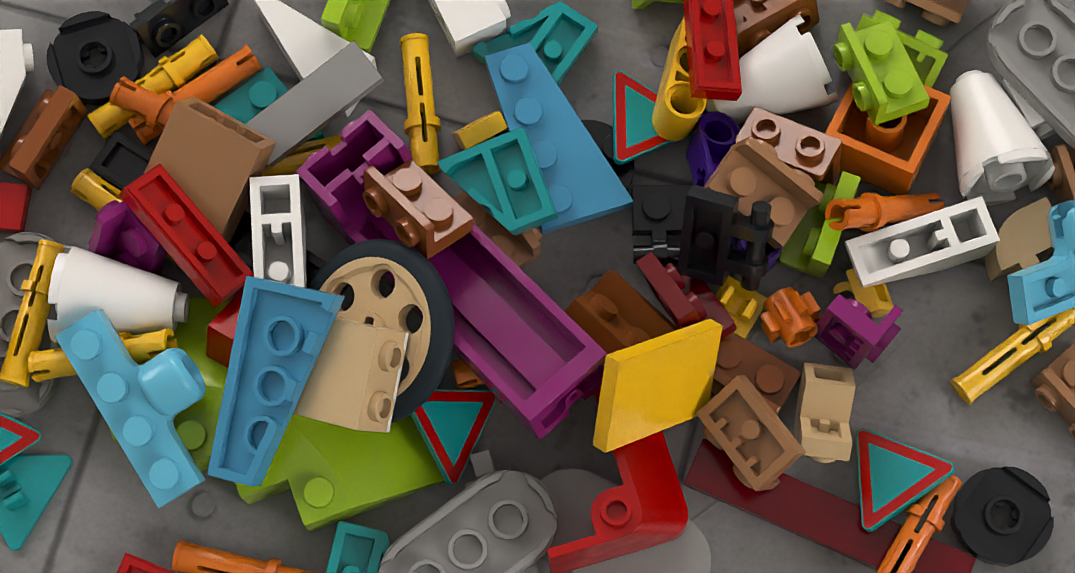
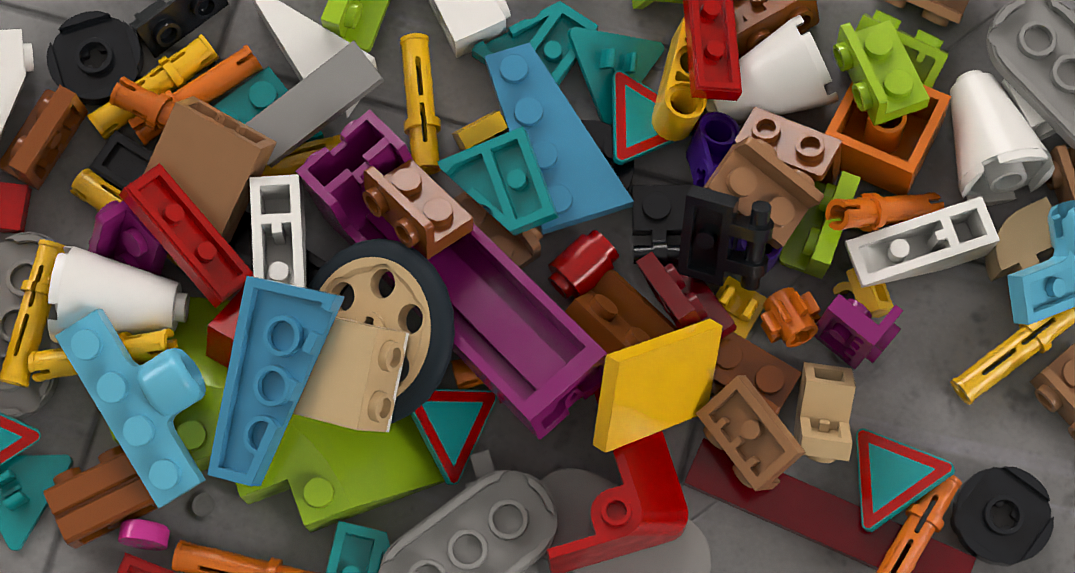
none -> dark orange brick [43,445,158,549]
none -> dark pink tile [118,519,170,551]
none -> red brick [548,230,619,299]
none -> teal piece [568,27,664,124]

